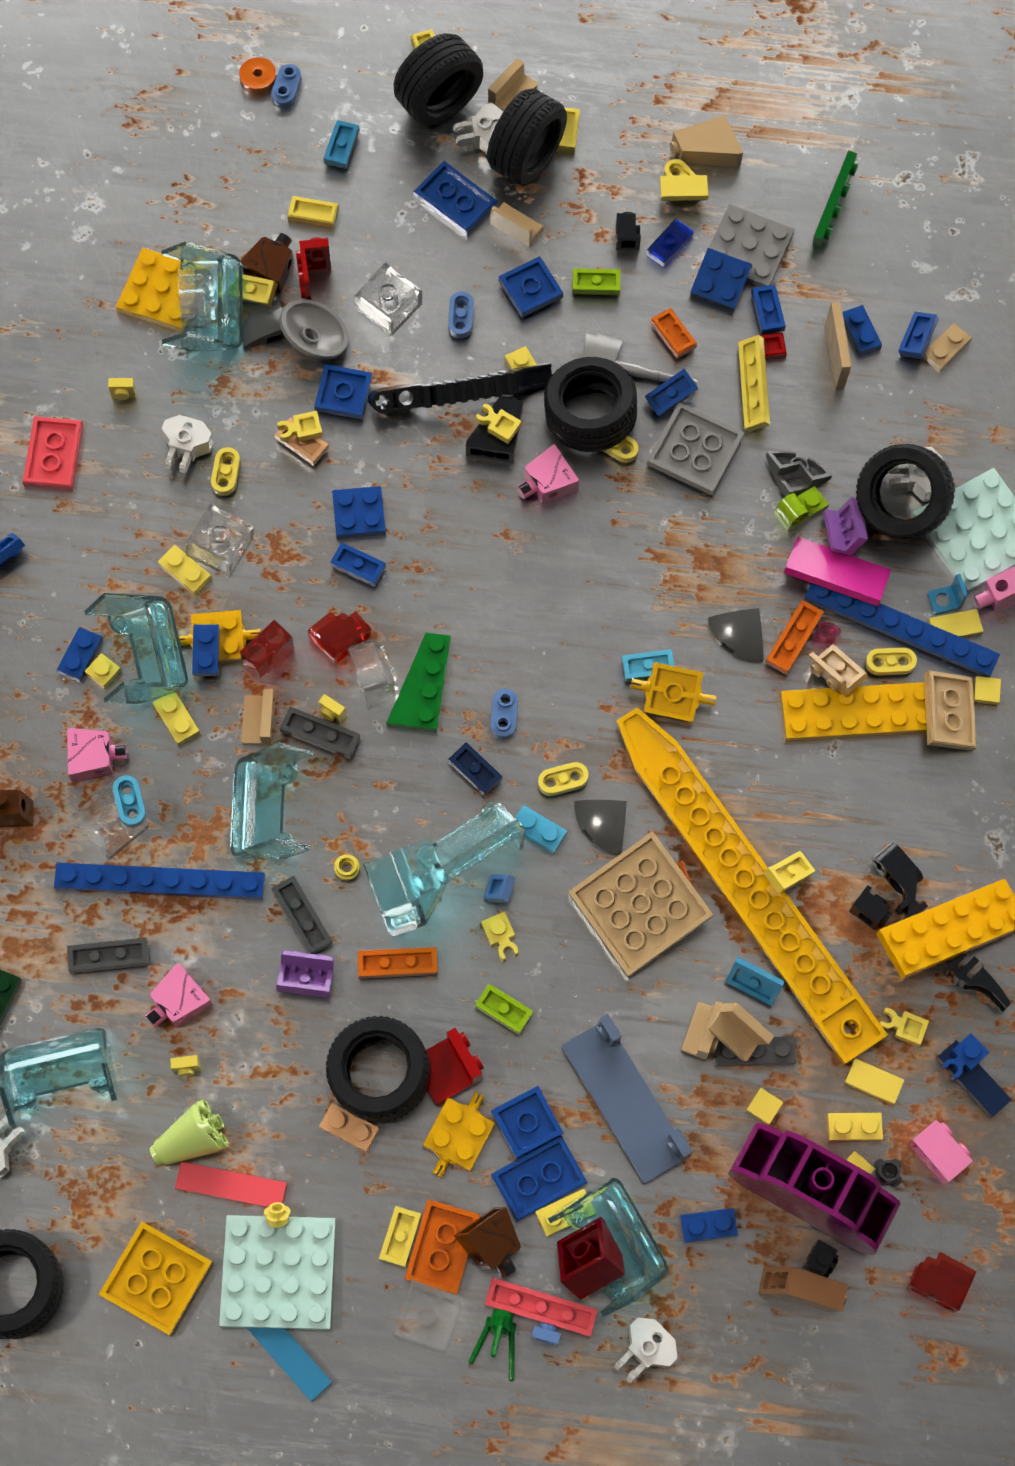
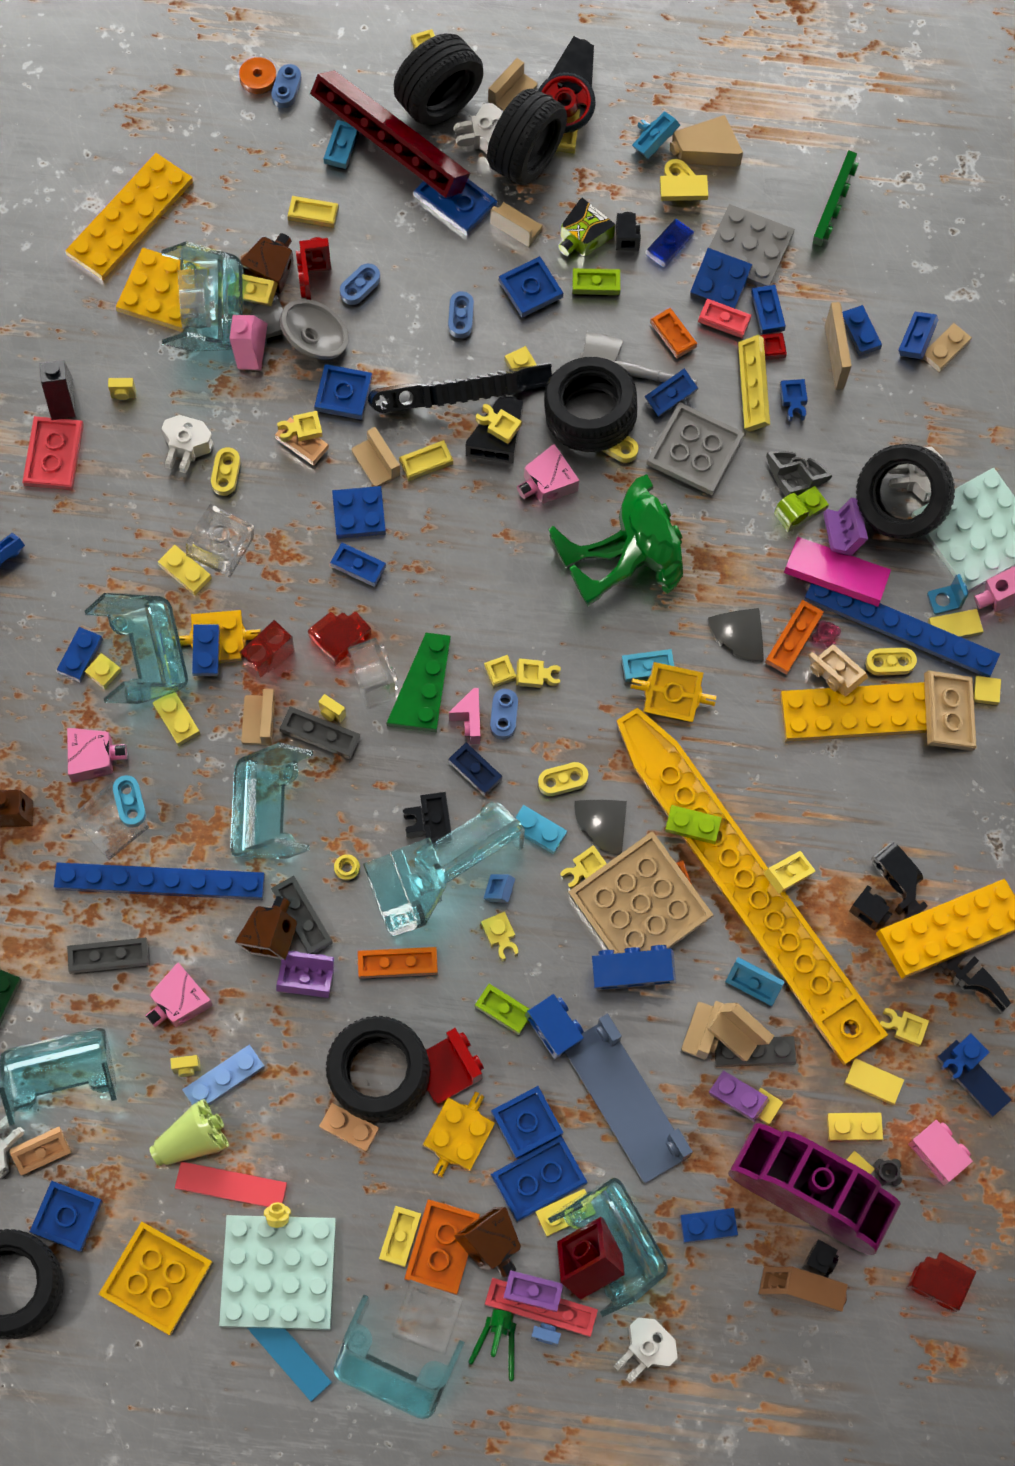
clear brick [354,263,422,337] -> none
none -> light nougat plate [9,1126,71,1175]
none -> blue plate [29,1180,103,1253]
none -> slope [40,360,76,420]
none -> yellow plate [65,153,193,280]
none -> light blue plate [182,1044,265,1105]
none -> bright pink slope [229,315,267,371]
none -> reddish brown torso [235,896,297,960]
none -> dark red brick [310,70,471,198]
none -> clear light blue windscreen [333,1295,465,1419]
none -> medium blue plate [340,263,380,305]
none -> tan panel [351,427,400,487]
none -> light yellow tile [399,440,453,481]
none -> black plate [403,792,453,847]
none -> bright pink slope [449,688,480,745]
none -> light yellow tile [484,655,516,688]
none -> medium lavender plate [503,1270,563,1312]
none -> light yellow plate [516,658,561,688]
none -> blue brick [525,994,584,1060]
none -> red wheel [538,72,596,133]
none -> black slope [548,36,594,108]
none -> green animal [548,474,683,607]
none -> torso [558,198,616,256]
none -> light yellow plate [560,845,607,889]
none -> blue brick [592,945,676,990]
none -> dark azure plate [632,111,680,159]
none -> lime plate [665,805,722,844]
none -> coral plate [698,299,752,339]
none -> medium lavender plate [709,1070,769,1122]
none -> blue plate [780,379,808,422]

